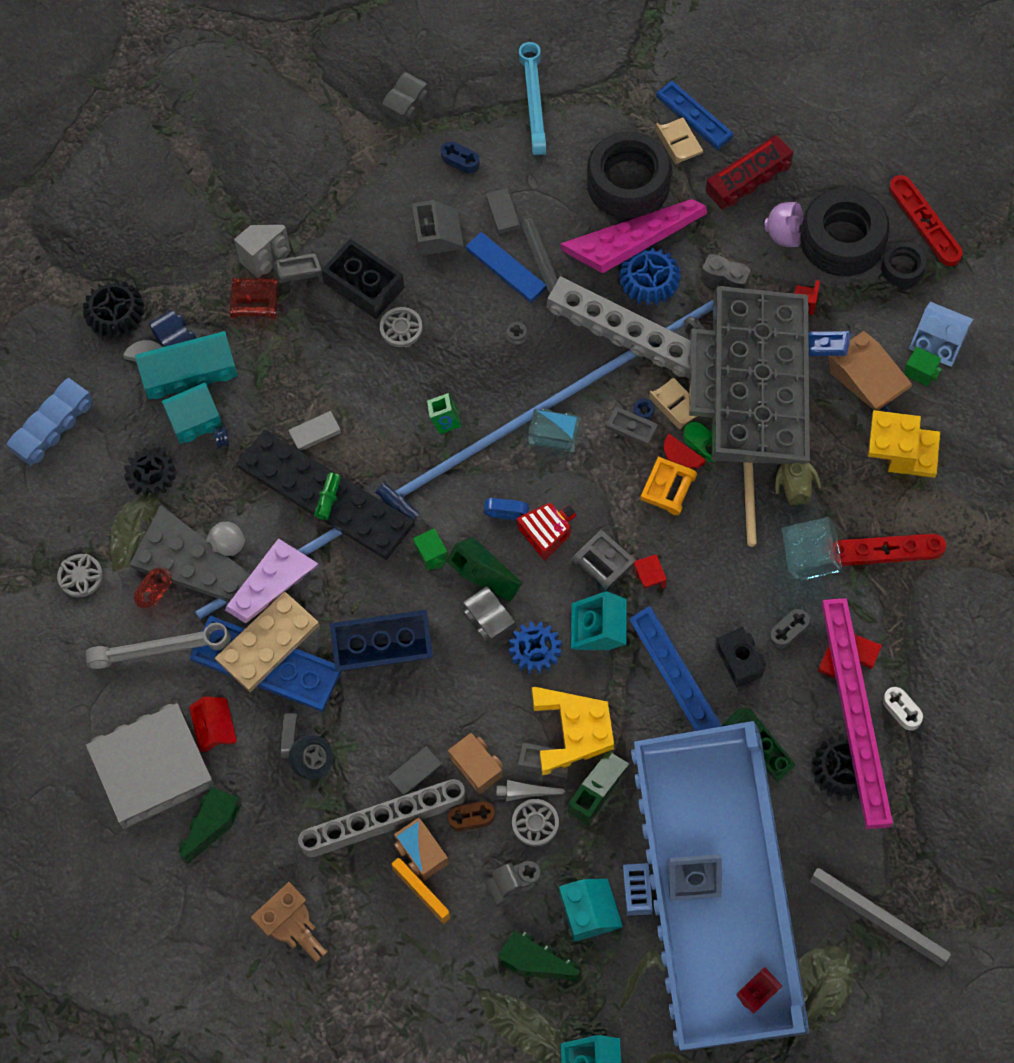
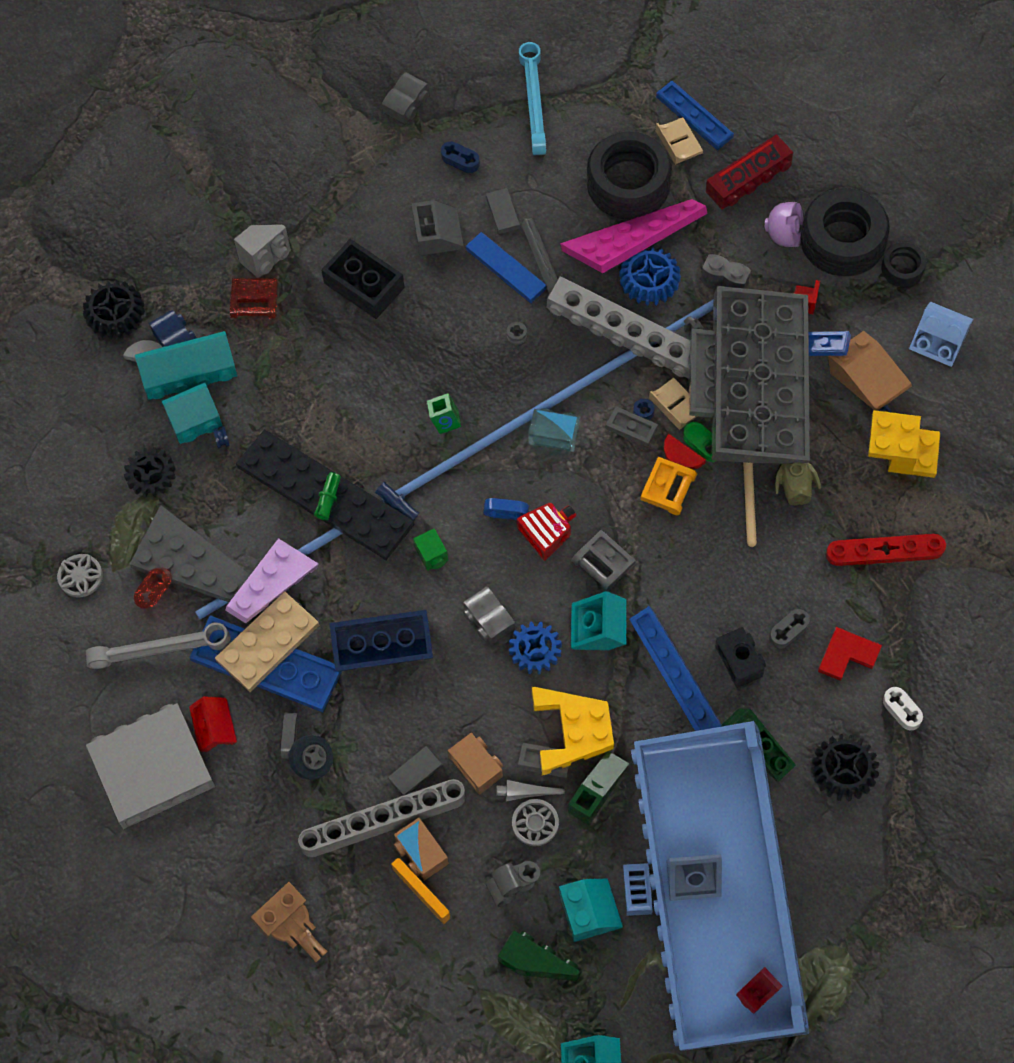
medium blue brick [6,378,92,466] -> none
dark green slope [179,787,242,864] -> none
light grey hair [206,521,245,556] -> none
dark grey tile [272,253,322,283] -> none
light grey tile [289,411,341,451] -> none
light grey wheel [380,307,423,348] -> none
dark green slope [446,537,523,601] -> none
reddish brown beam [448,802,495,831] -> none
red panel [633,554,667,589] -> none
clear light blue brick [782,517,842,581] -> none
light grey tile [810,868,951,967] -> none
dark pink plate [821,598,893,829] -> none
red piece [889,175,962,266] -> none
green brick [904,346,942,387] -> none

